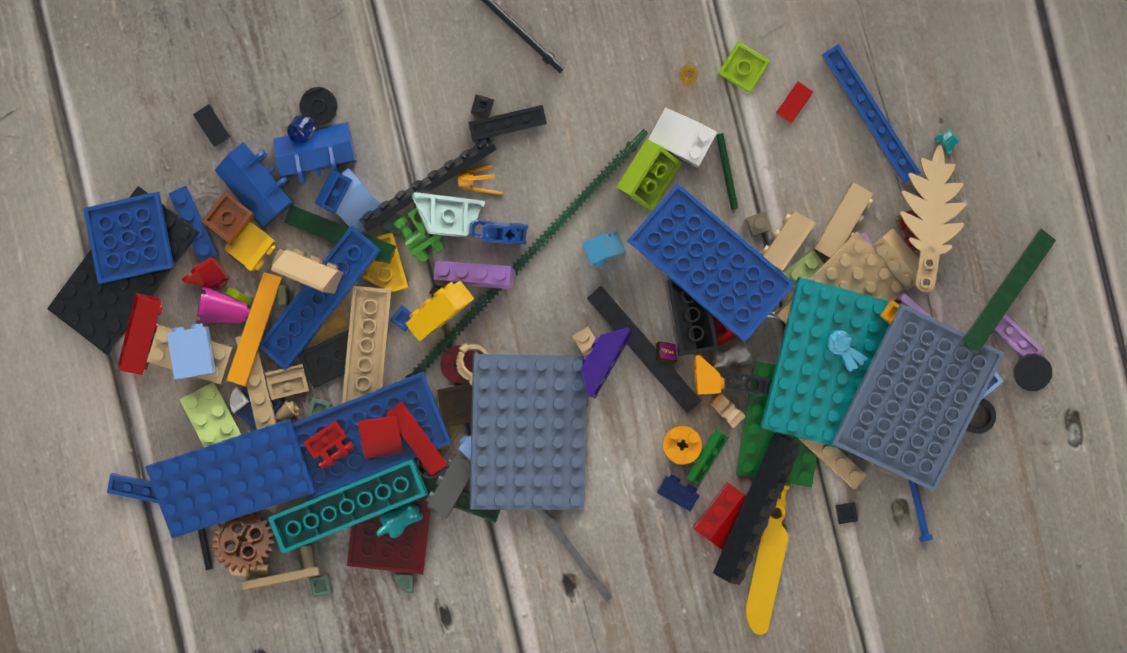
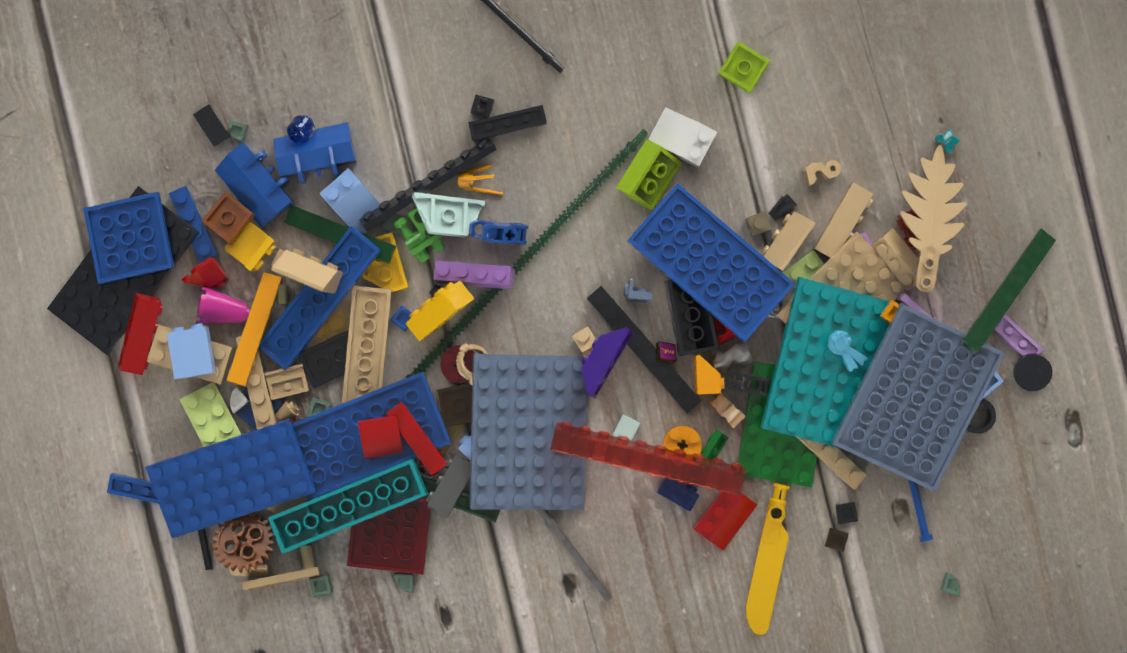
lime tile [226,287,252,306] -> none
black tile [299,87,338,126] -> none
red plate [304,420,355,469] -> none
blue slope [315,170,352,214] -> none
teal animal [376,501,423,538] -> none
dark azure wedge [582,231,626,269] -> none
clear yellow plate [679,65,698,84] -> none
black brick [713,433,802,585] -> none
dark green bar [716,133,738,210] -> none
red tile [776,81,813,123] -> none
blue plate [821,44,921,184] -> none
none -> sand green tile [228,120,248,143]
none -> clear red brick [550,422,746,495]
none -> light aqua brick [612,414,640,445]
none -> sand blue bracket [624,279,652,303]
none -> black cone [768,194,797,221]
none -> tan leg [802,160,841,187]
none -> dark brown tile [824,528,849,552]
none -> sand green tile [940,572,961,597]

